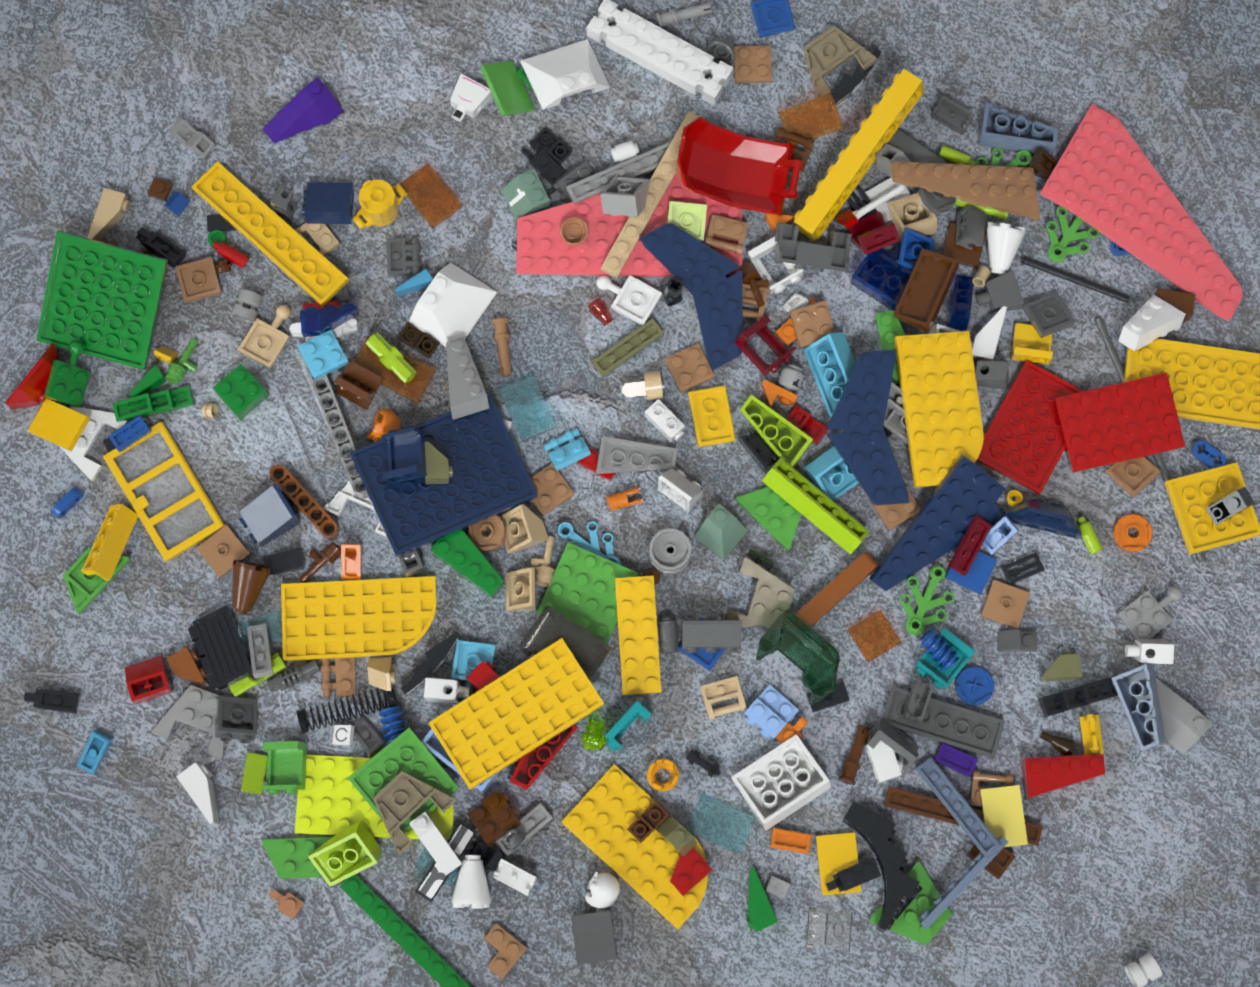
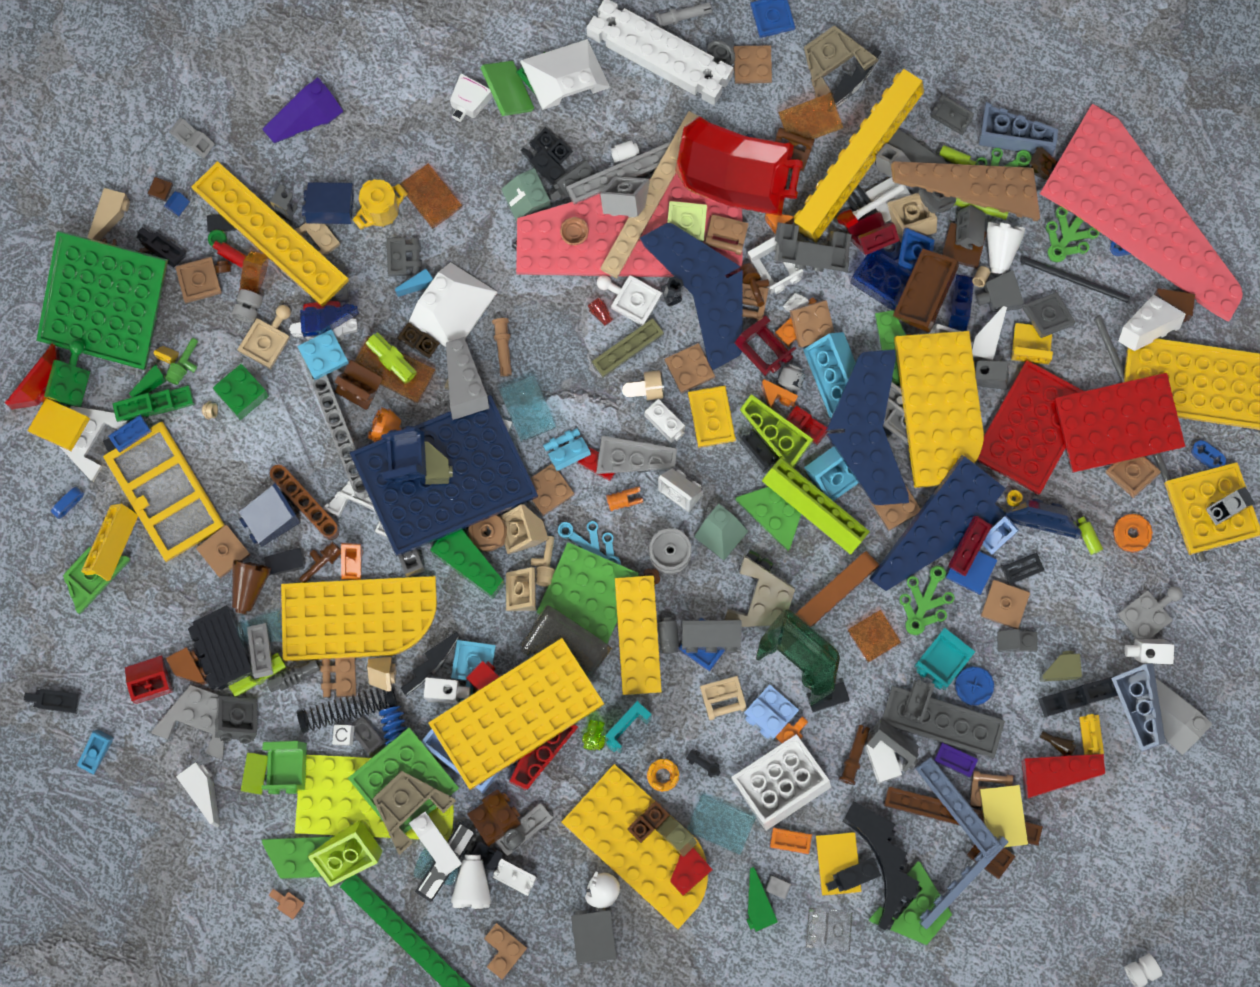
blue piece [919,628,959,672] -> none
none -> clear orange slope [239,251,269,294]

